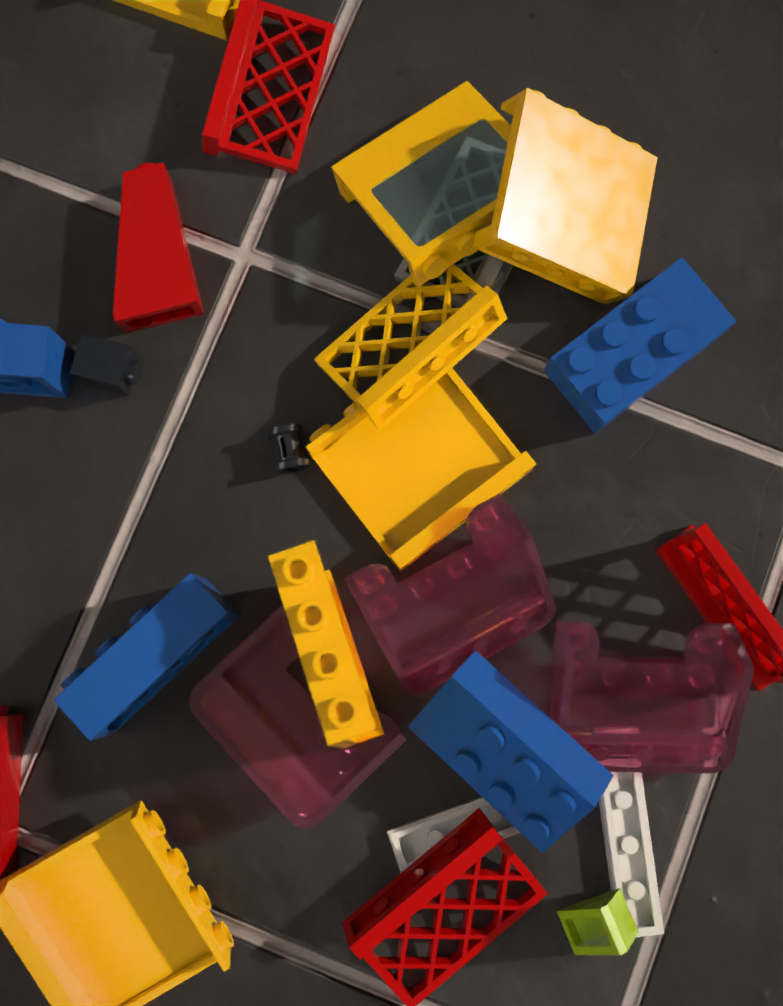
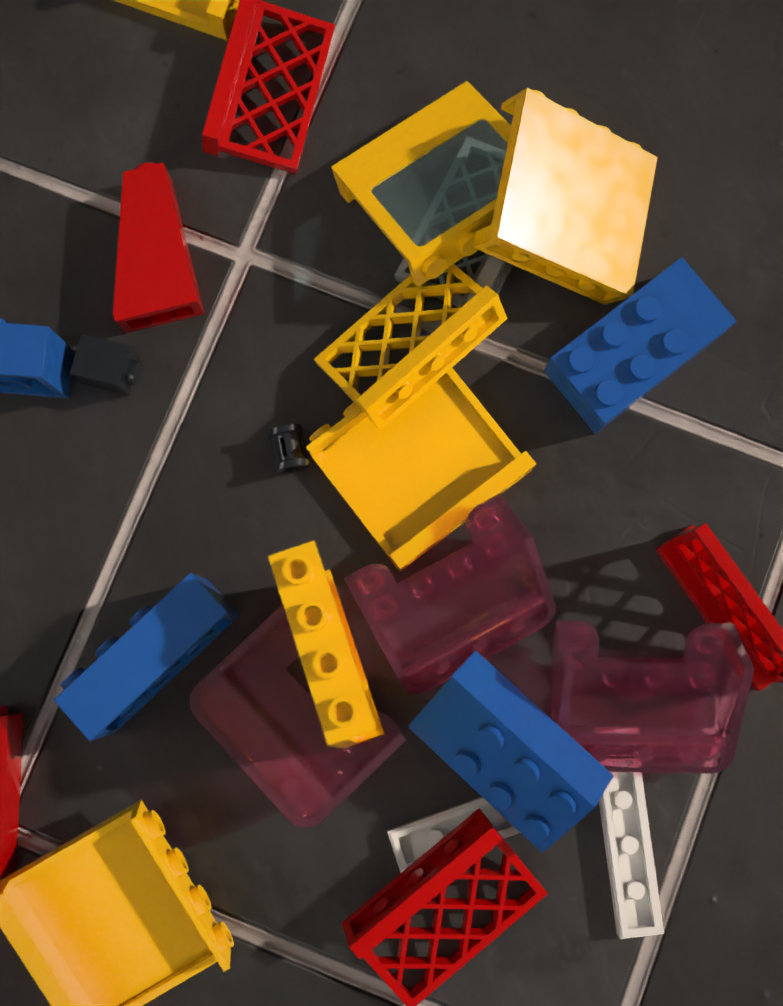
lime slope [557,888,639,956] -> none

